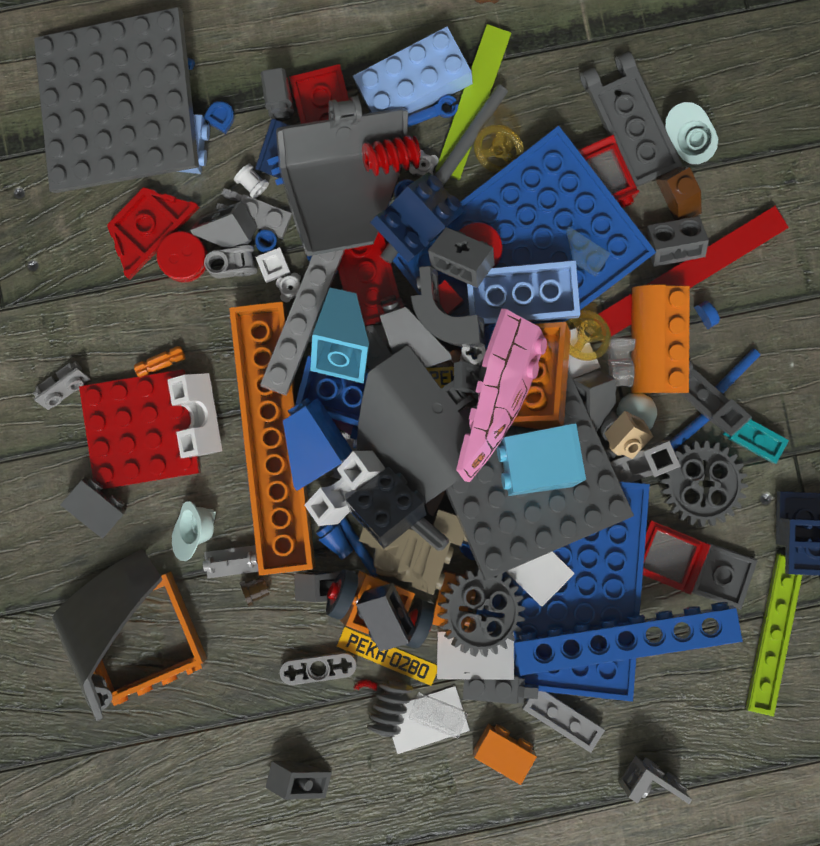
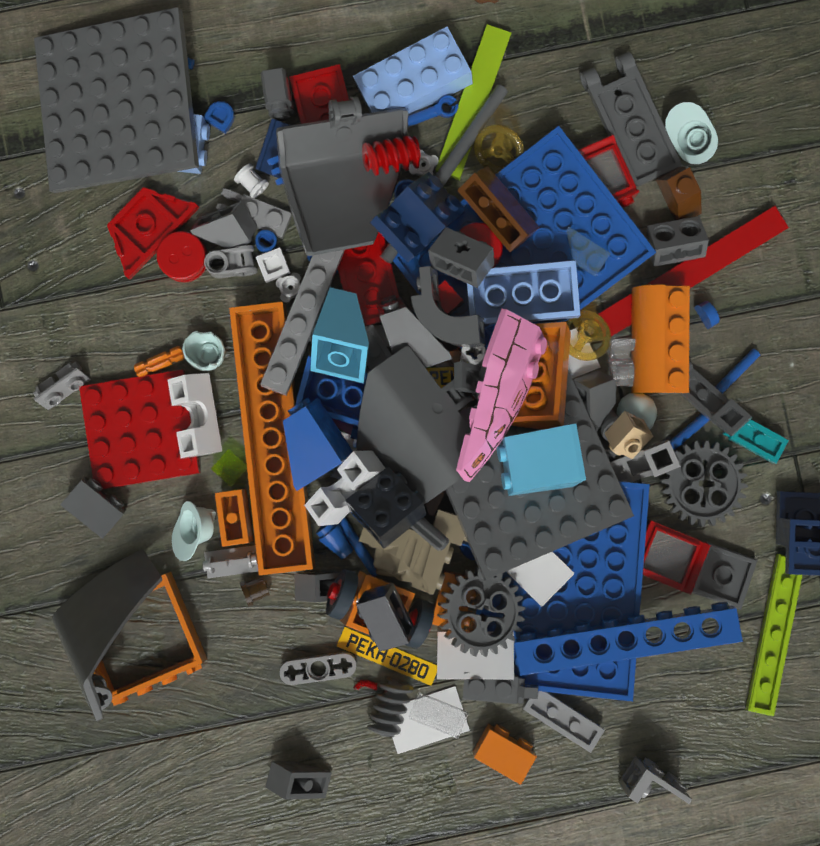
none -> light aqua hair [182,331,226,371]
none -> clear neon green plate [211,449,247,486]
none -> orange brick [215,489,253,547]
none -> reddish brown brick [457,166,540,252]

